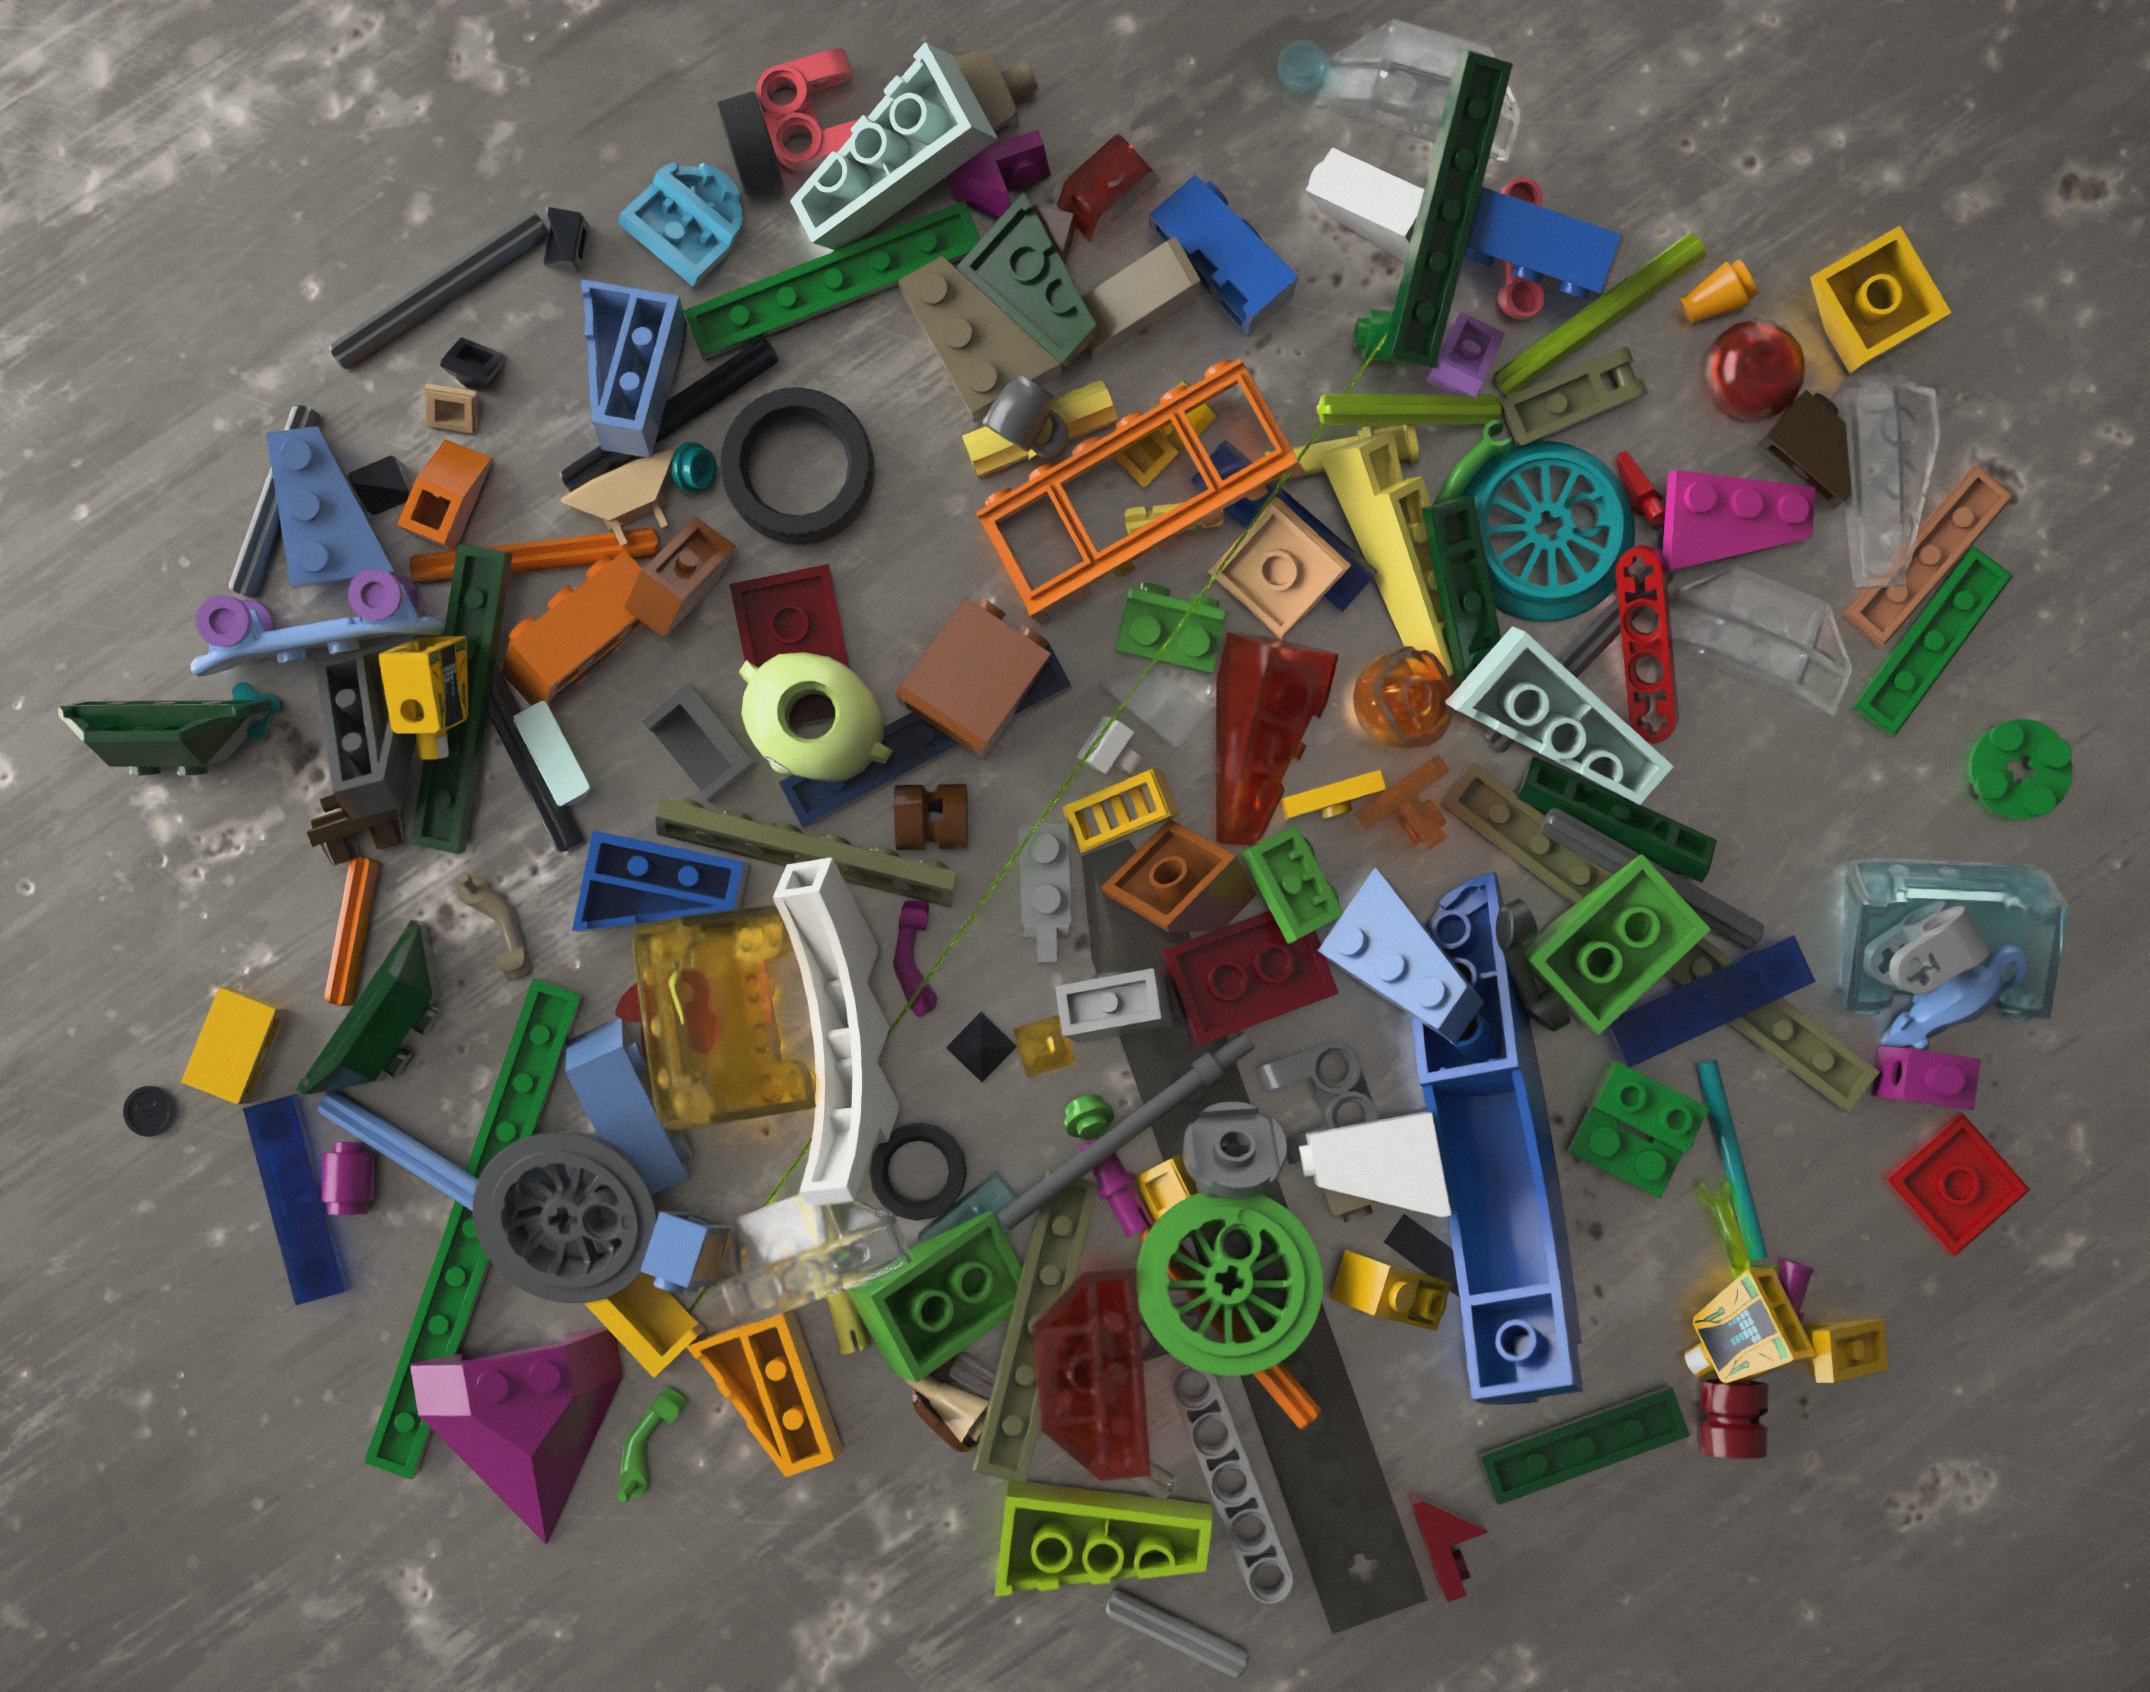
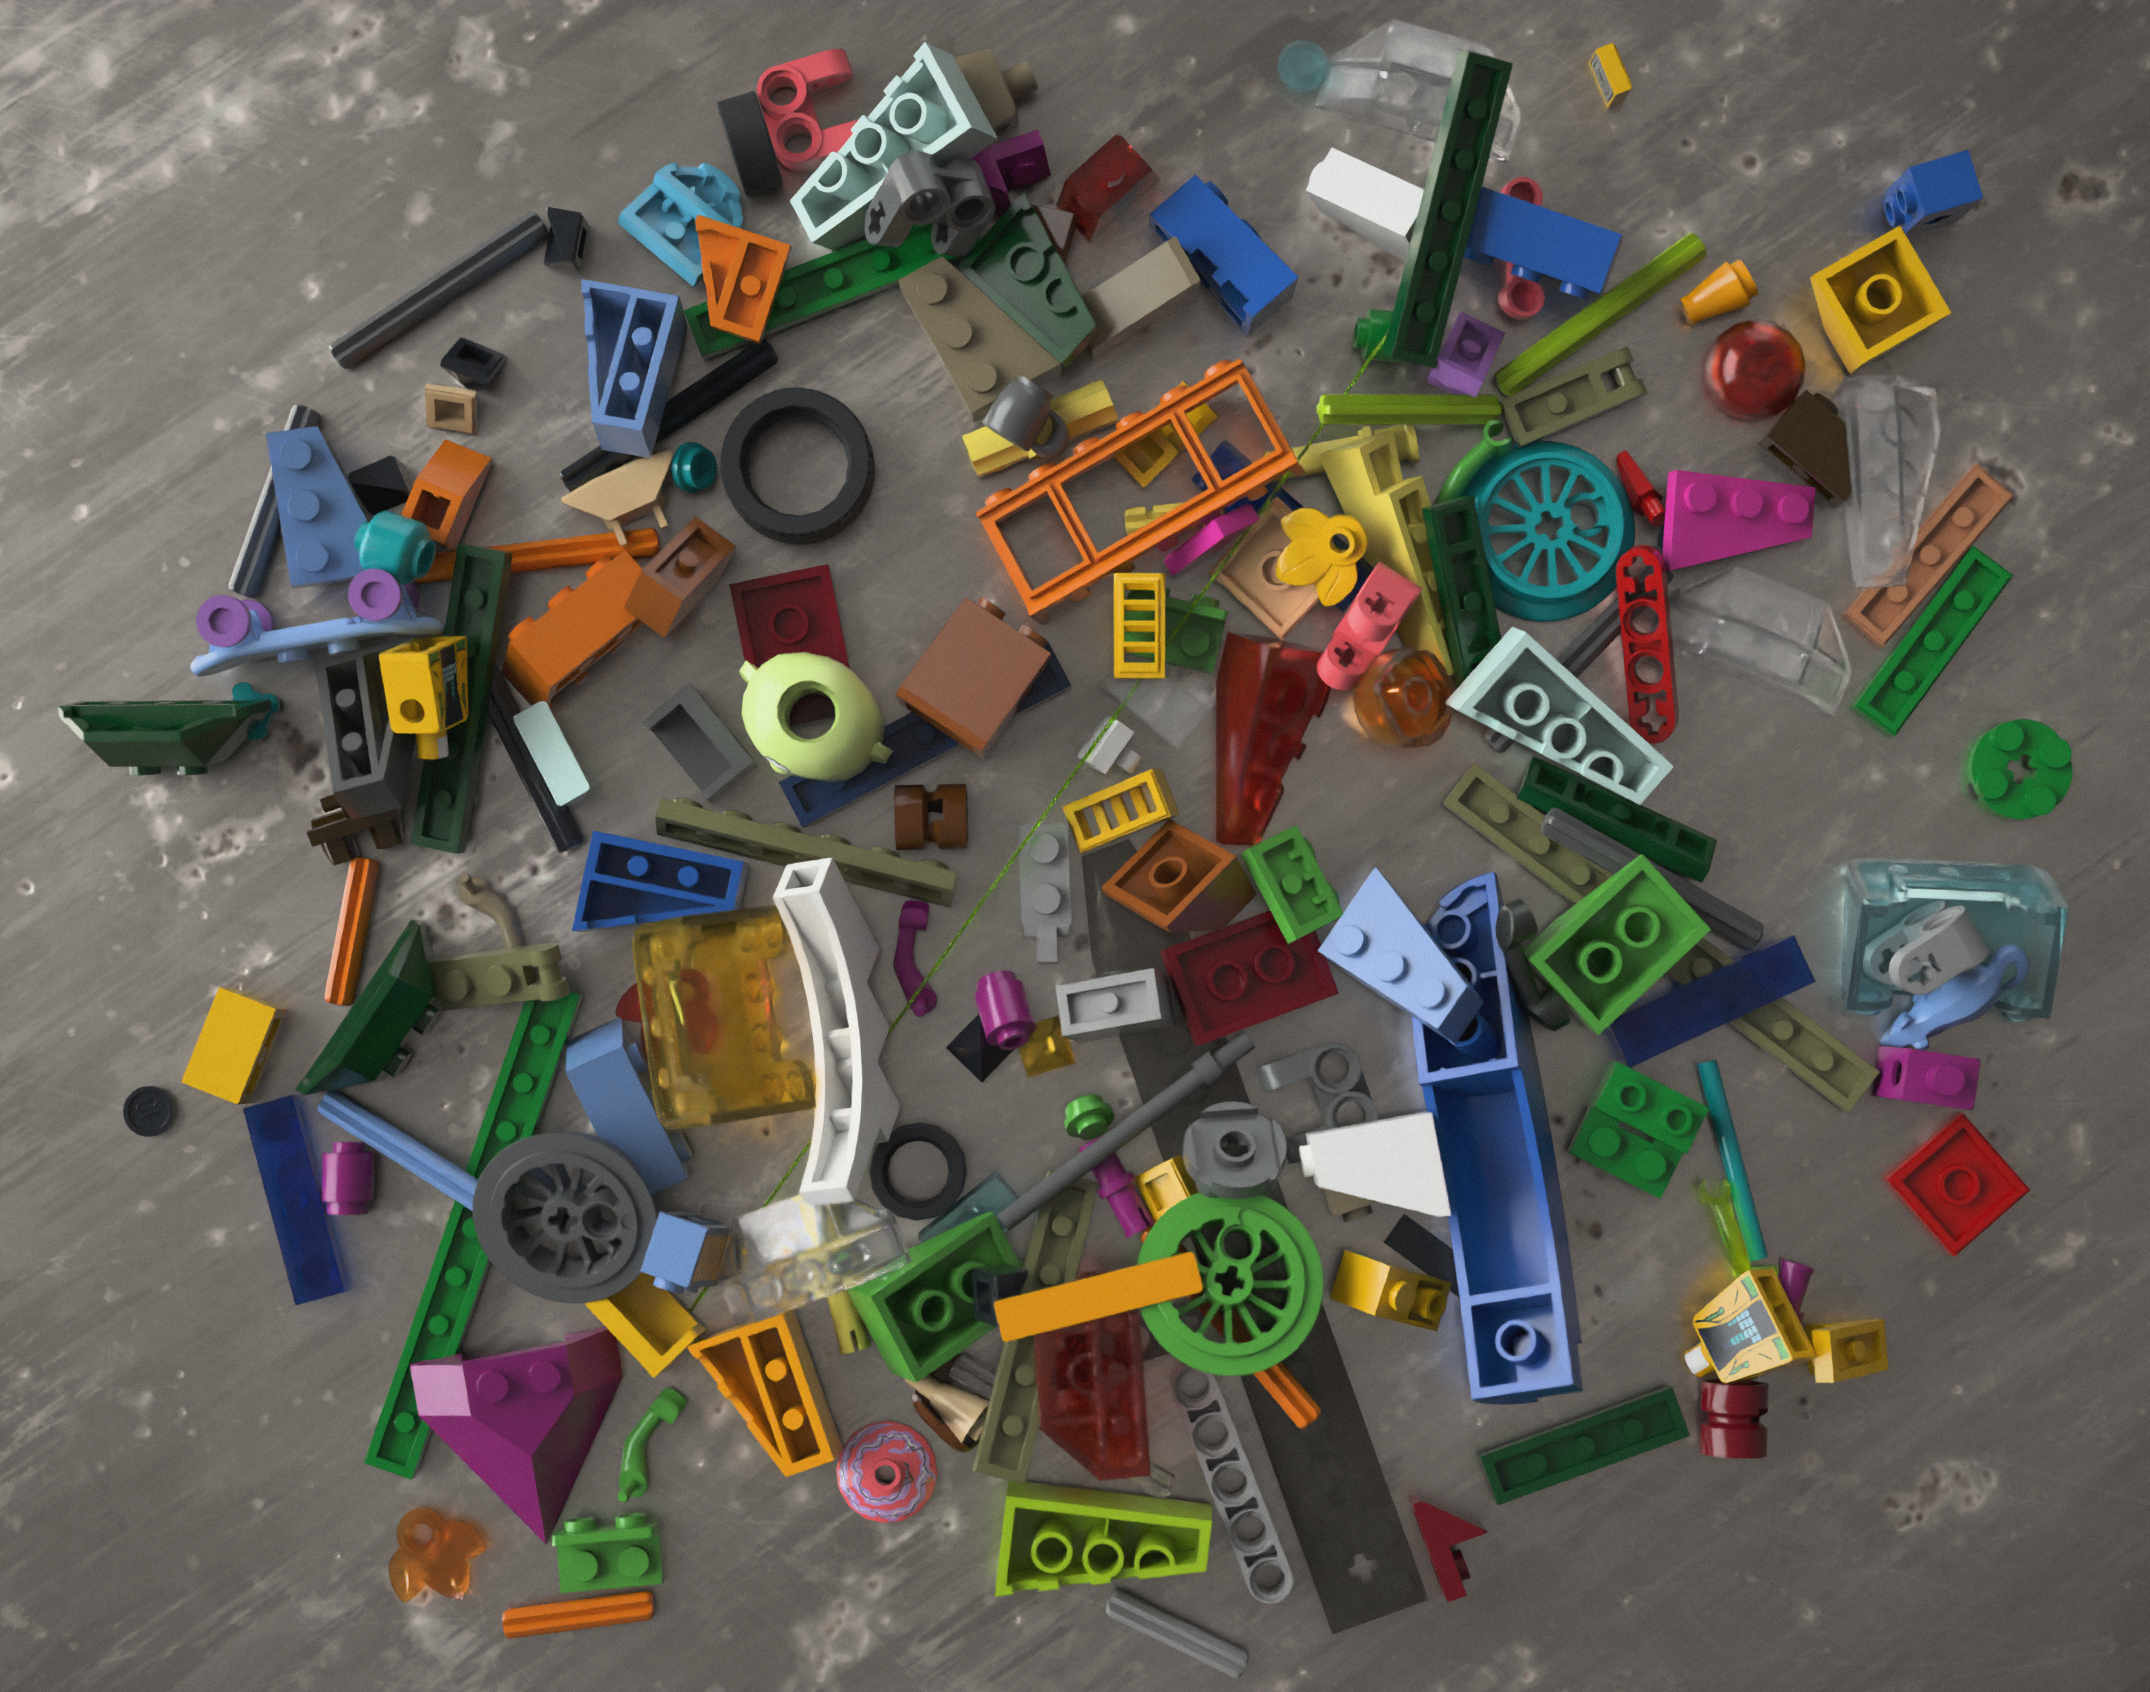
yellow plate [1280,770,1386,821] -> none
clear orange bracket [1347,754,1450,853] -> none
none -> teal head [354,511,436,585]
none -> clear orange plate [388,1507,487,1603]
none -> olive plate [430,943,570,1011]
none -> orange axle [502,1591,655,1639]
none -> bright green bracket [552,1513,665,1593]
none -> orange wing [695,214,792,344]
none -> dish [836,1420,938,1523]
none -> dark grey piece [864,151,996,257]
none -> black slope [972,1264,1028,1327]
none -> magenta brick [974,970,1036,1050]
none -> light orange sticker [994,1252,1203,1342]
none -> yellow slope [1114,573,1166,679]
none -> dark pink tile [1164,504,1260,576]
none -> yellow plate [1276,507,1368,607]
none -> coral piece [1316,561,1423,691]
none -> yellow tile [1589,42,1633,108]
none -> blue brick [1884,150,1983,236]

